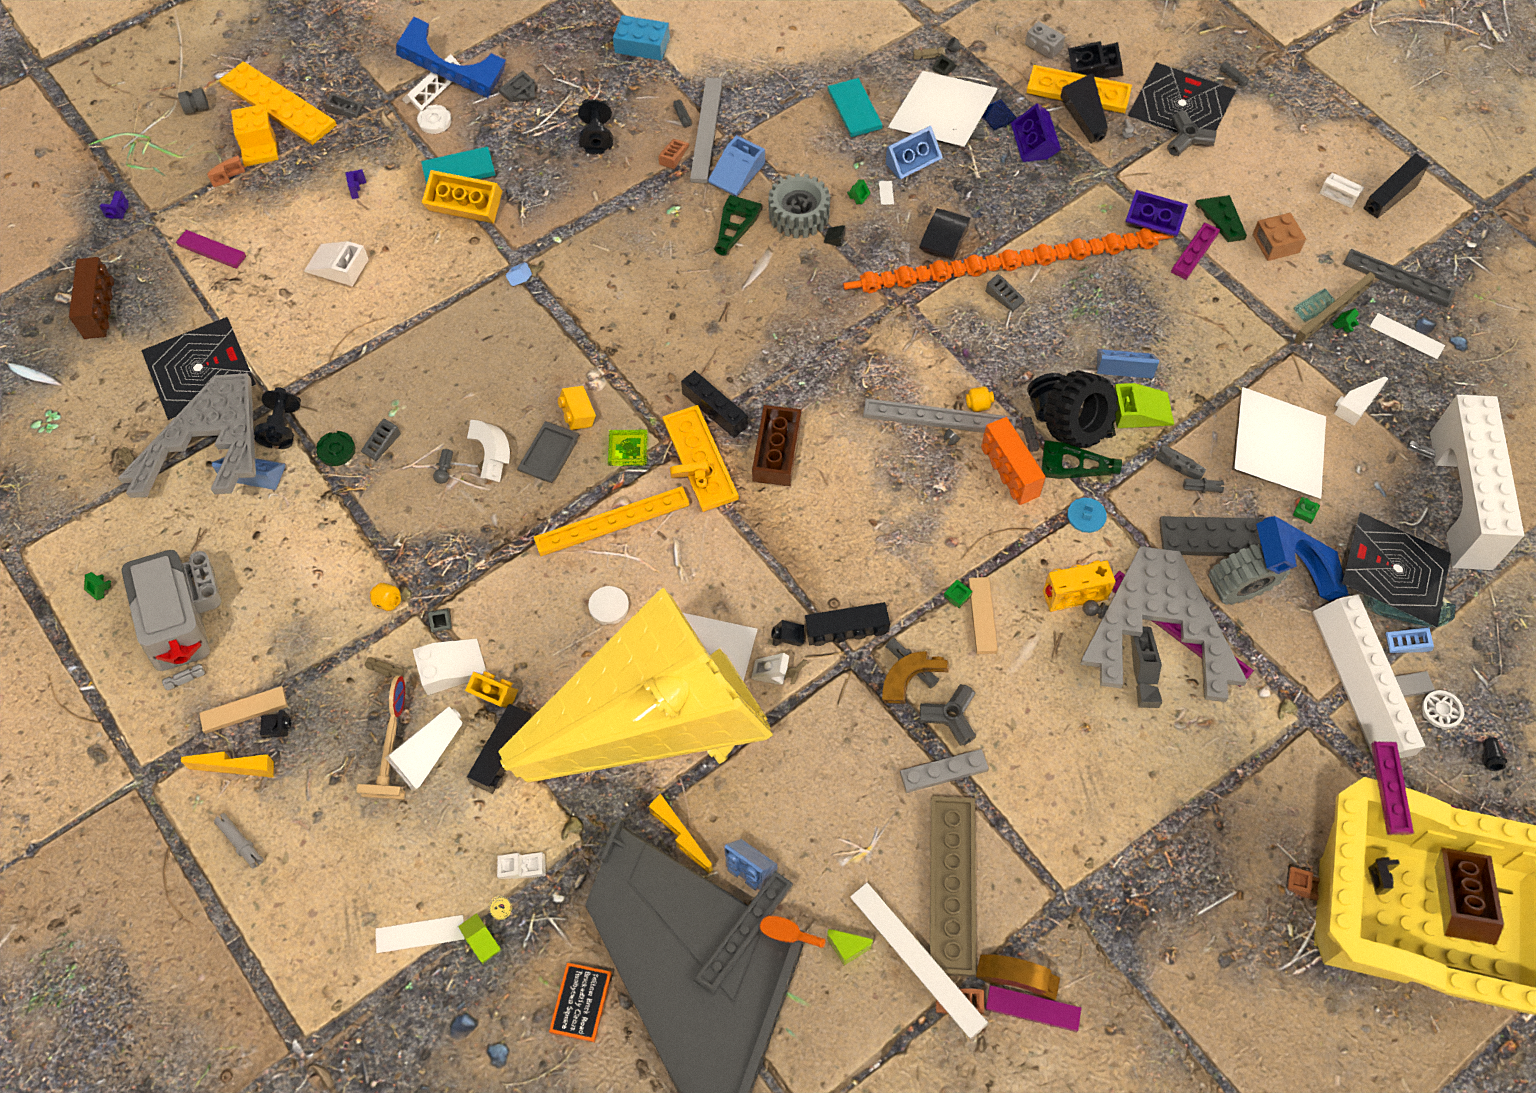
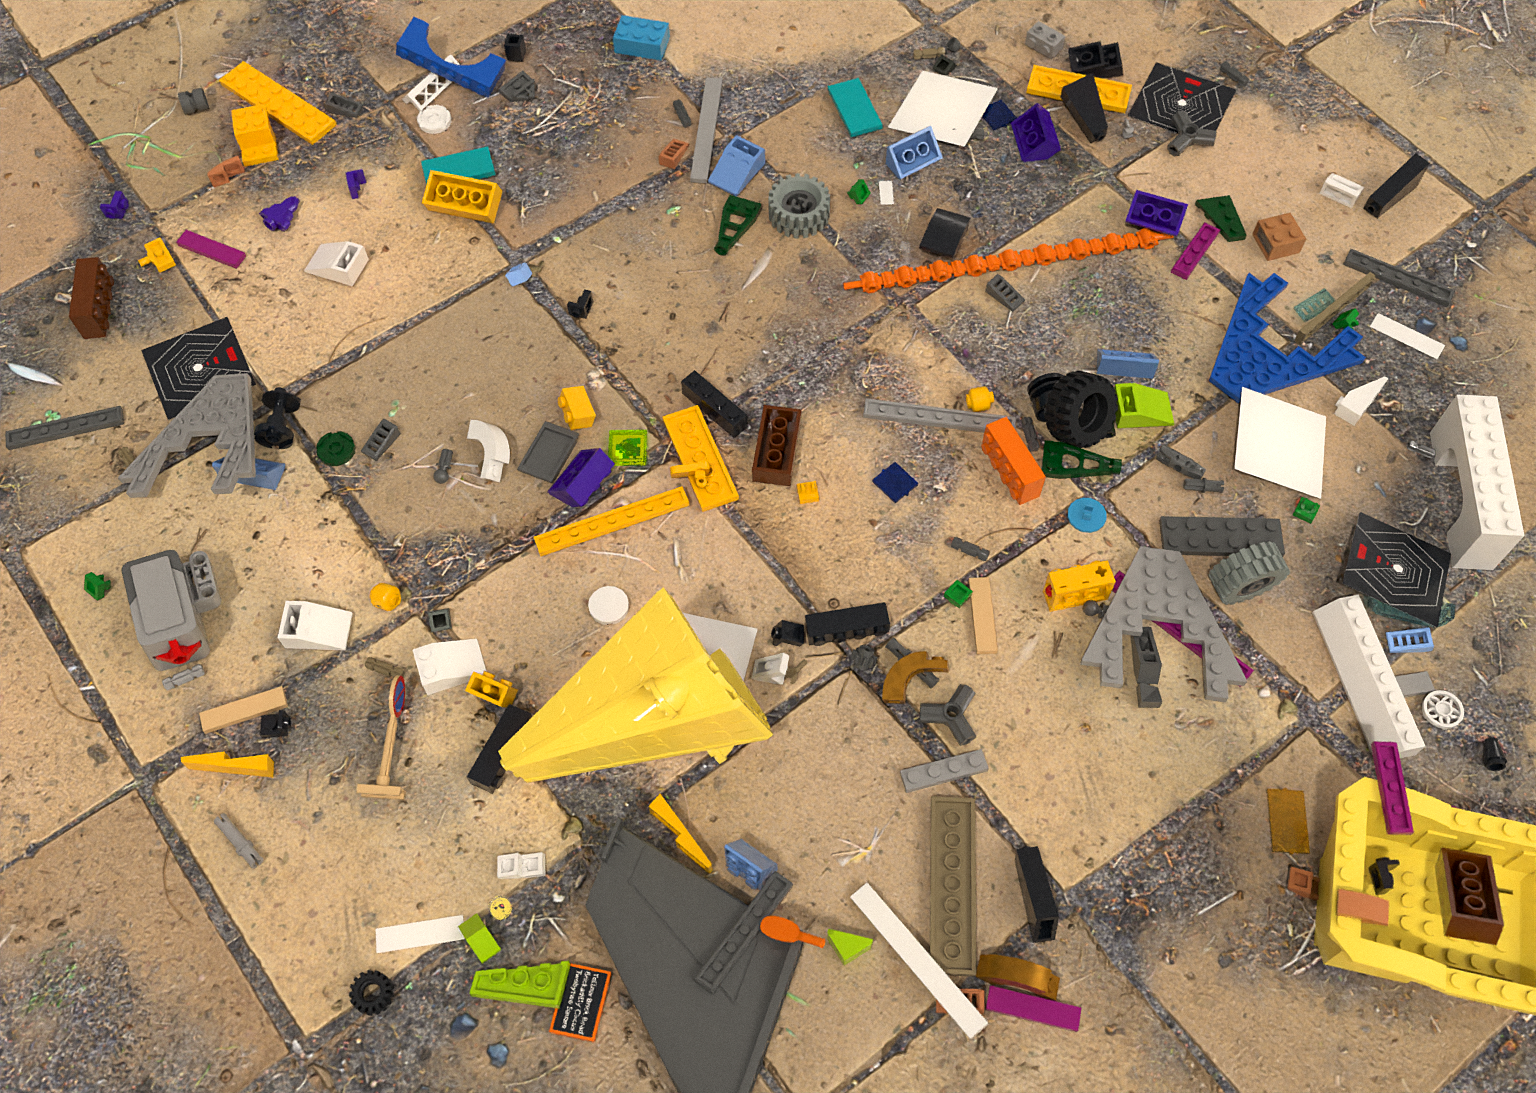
white slope [385,707,462,791] -> none
black piece [578,99,613,155] -> none
pearl dark grey slope [824,225,846,247] -> none
dark grey hinge [944,429,960,445] -> none
blue arch [1256,516,1349,602] -> none
none -> dark grey tile [5,406,124,450]
none -> yellow plate [138,238,176,272]
none -> dark purple rock [259,196,300,232]
none -> white slope [278,601,353,650]
none -> black tyre [349,970,395,1016]
none -> lime wing [469,961,571,1008]
none -> black brick [504,33,526,62]
none -> dark purple slope [547,448,615,507]
none -> black bracket [567,289,593,319]
none -> yellow tile [796,481,819,504]
none -> dark grey gear [850,645,878,671]
none -> clear blue piece [872,462,919,503]
none -> dark grey axle [951,537,990,561]
none -> black slope [1015,846,1059,943]
none -> blue wing [1209,273,1366,403]
none -> clear yellow piece [1266,788,1310,855]
none -> nougat slope [1336,889,1389,926]

